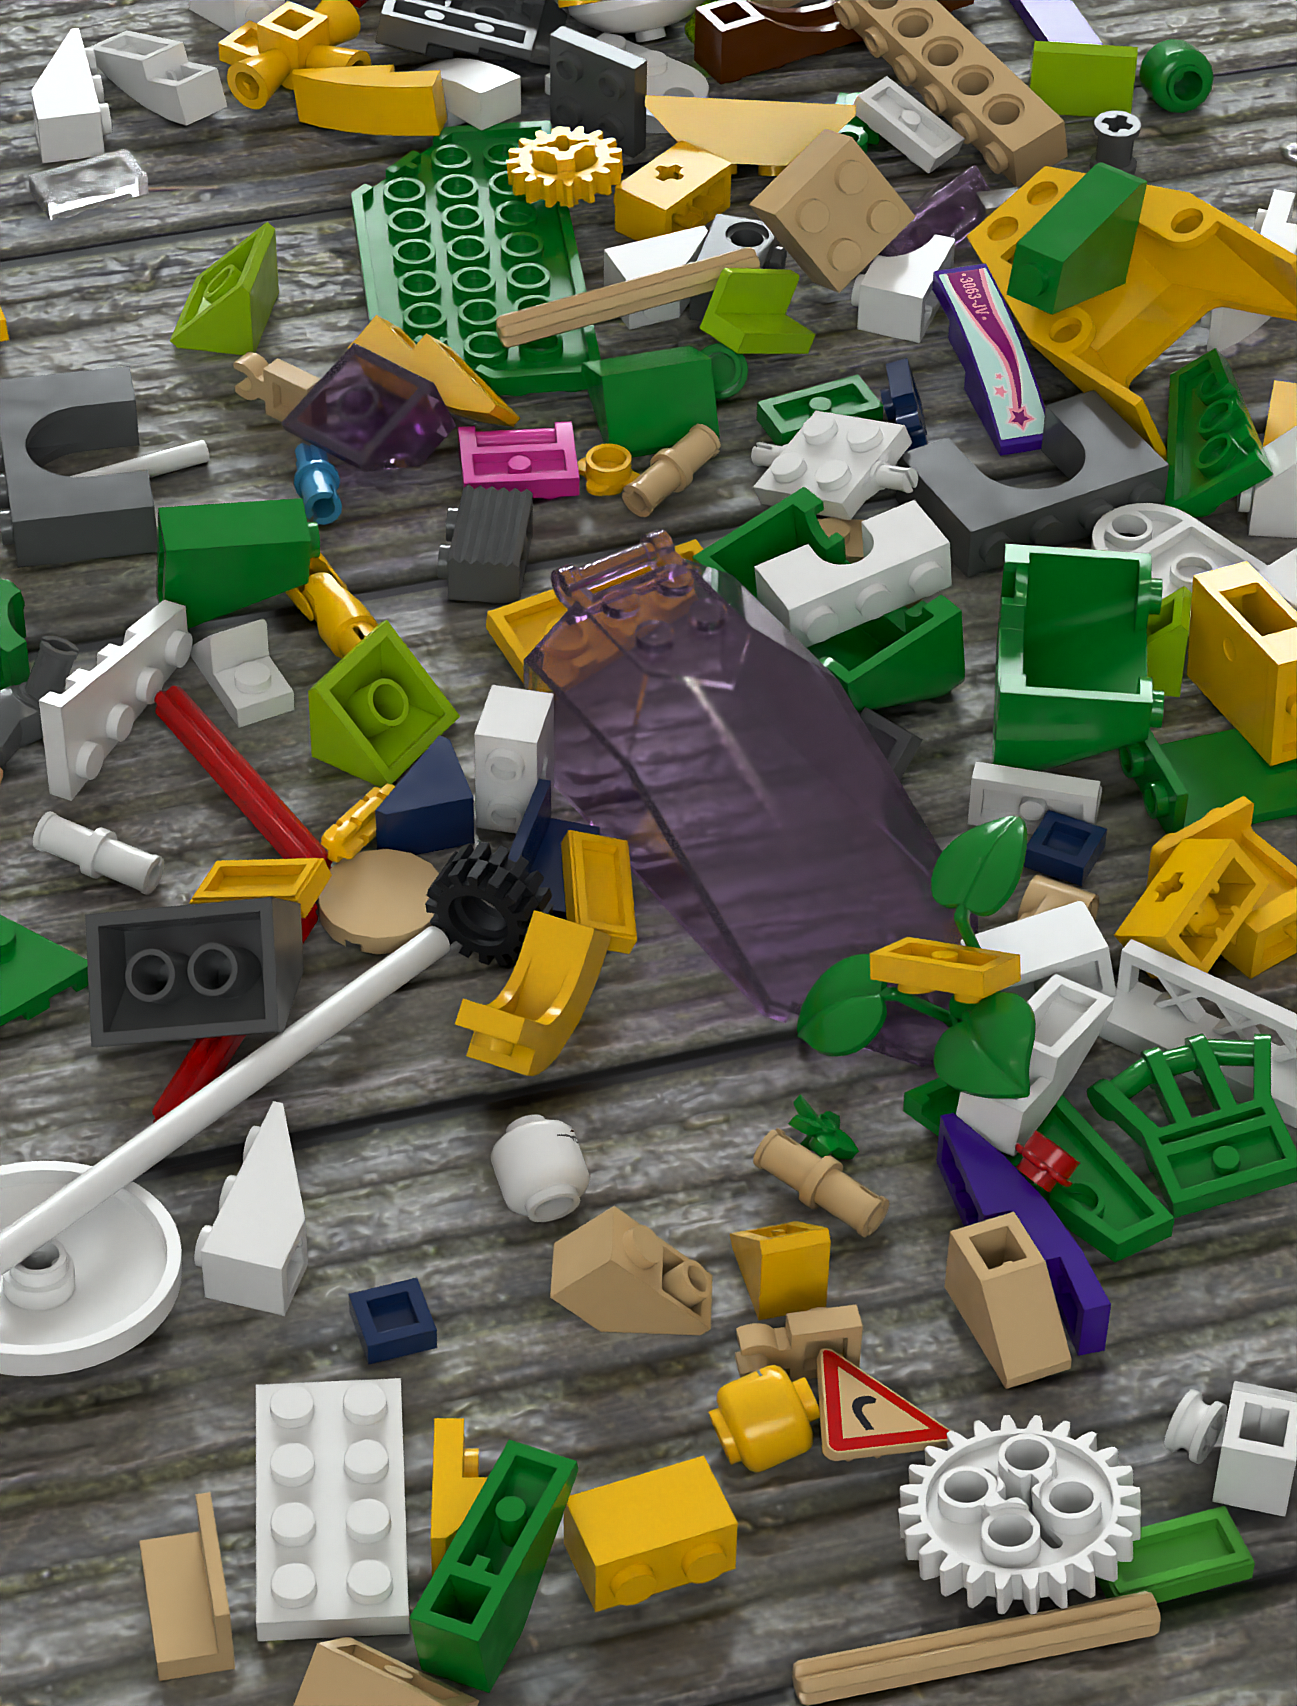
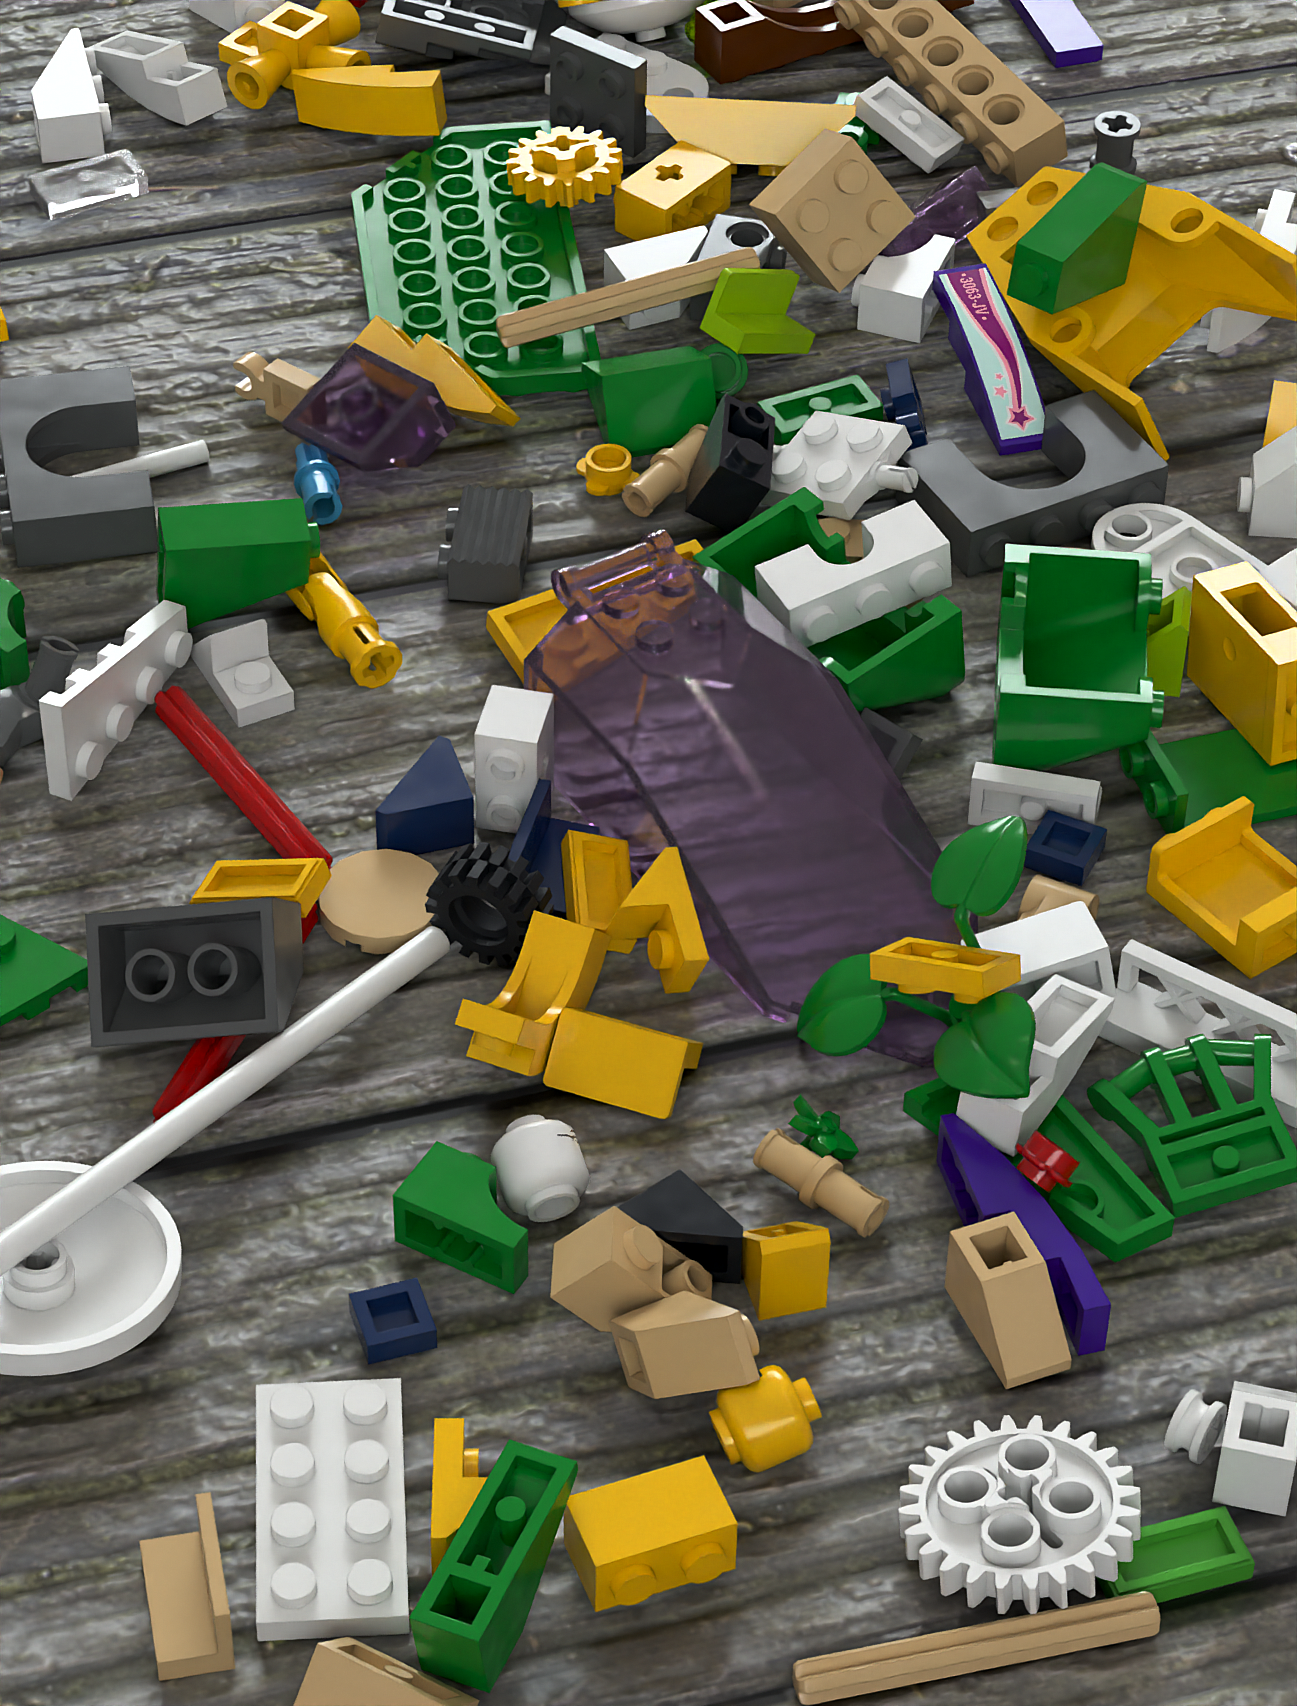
white pin [33,811,164,895] -> none
lime slope [170,222,279,355] -> none
white slope [194,1101,308,1316] -> none
lime slope [308,620,460,788] -> none
yellow axle [321,783,395,863] -> none
white slope [412,58,521,131] -> none
dark pink plate [457,421,580,499] -> none
tan plate [735,1304,863,1381] -> none
piece [816,1348,951,1462] -> none
lime slope [1029,41,1138,117] -> none
yellow brick [1114,839,1270,979] -> none
green head [1139,39,1214,113] -> none
green wing [1165,348,1273,518] -> none
none -> green arch [393,1141,528,1294]
none -> yellow panel [543,1007,703,1119]
none -> yellow slope [604,847,709,994]
none -> tan slope [609,1290,760,1399]
none -> black slope [617,1169,744,1284]
none -> black slope [685,393,775,533]

